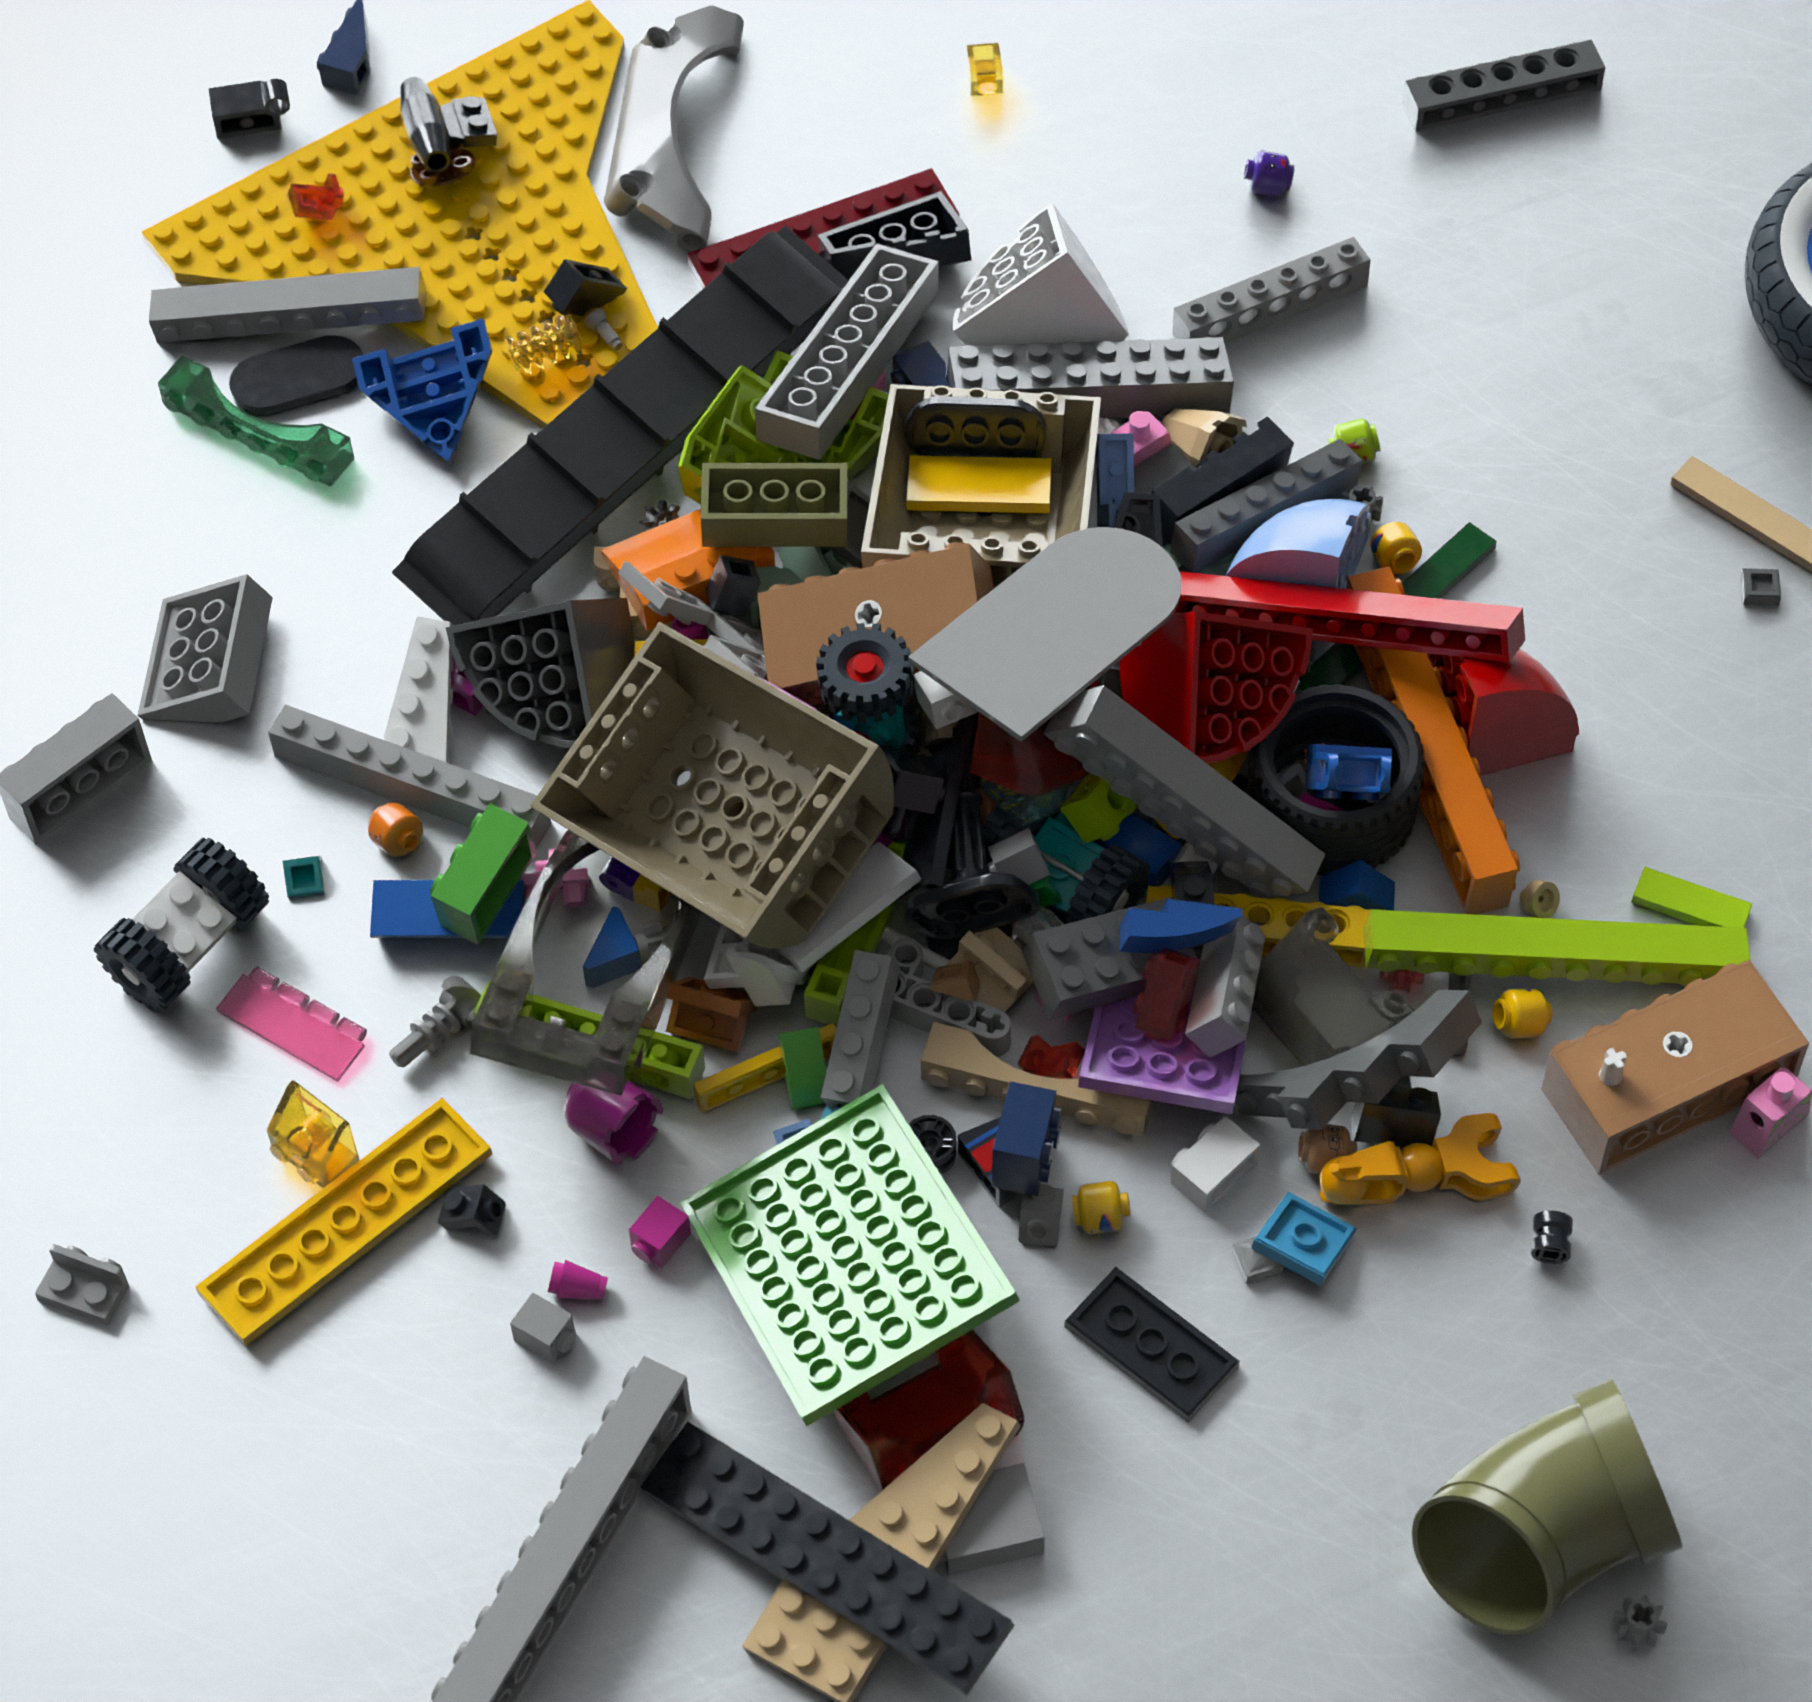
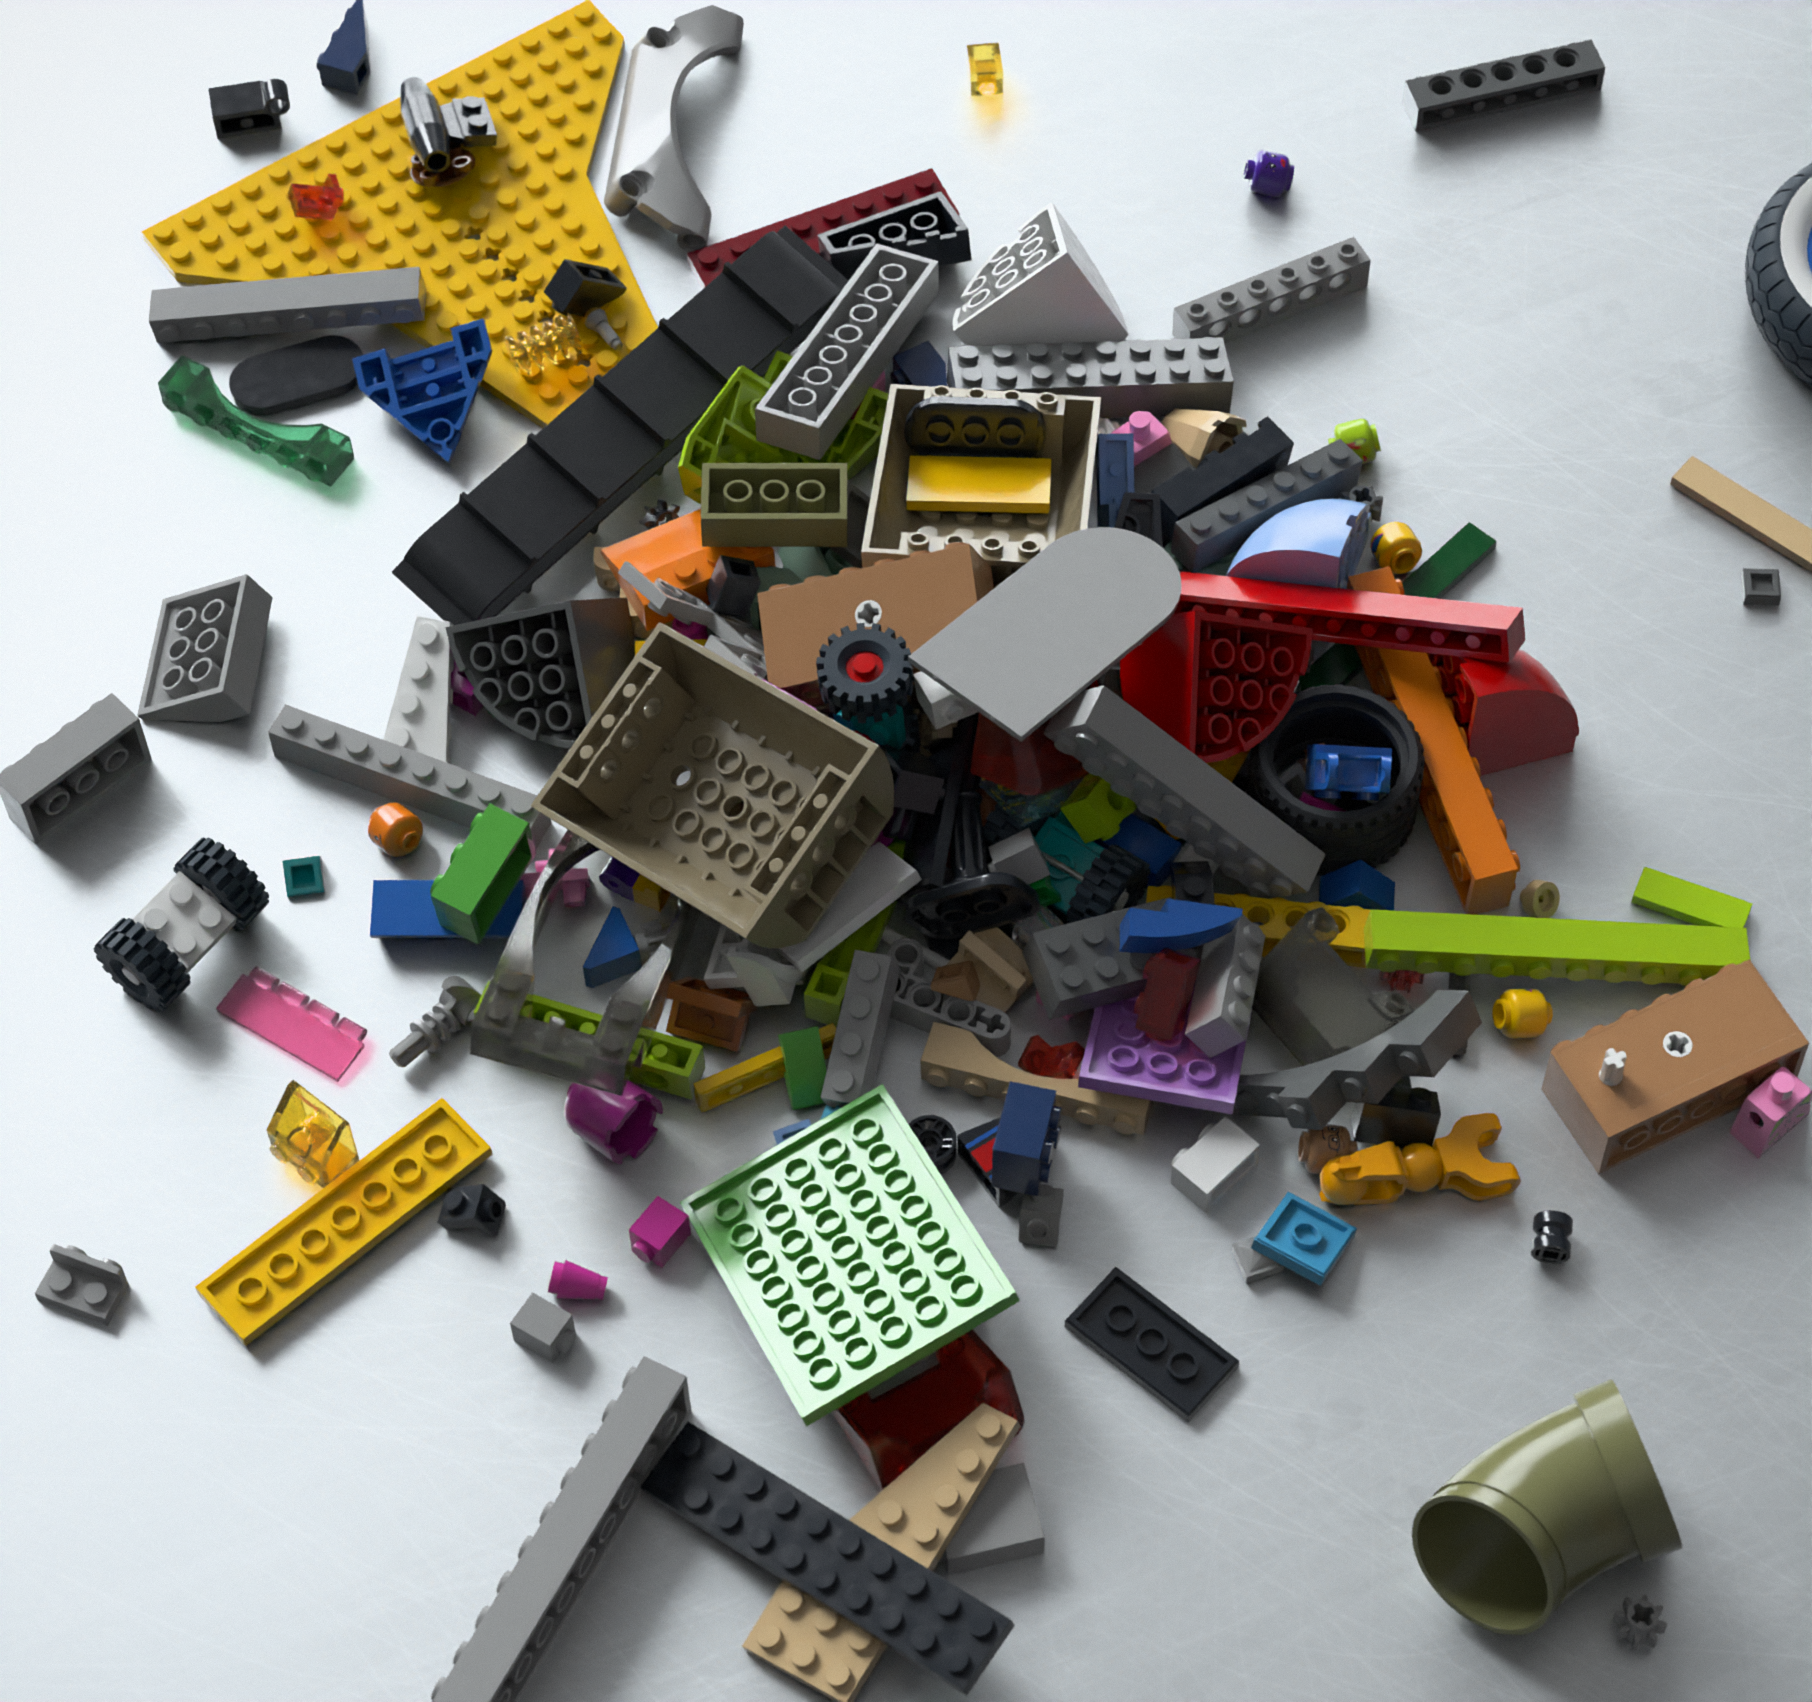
yellow head [1072,1181,1131,1234] -> none

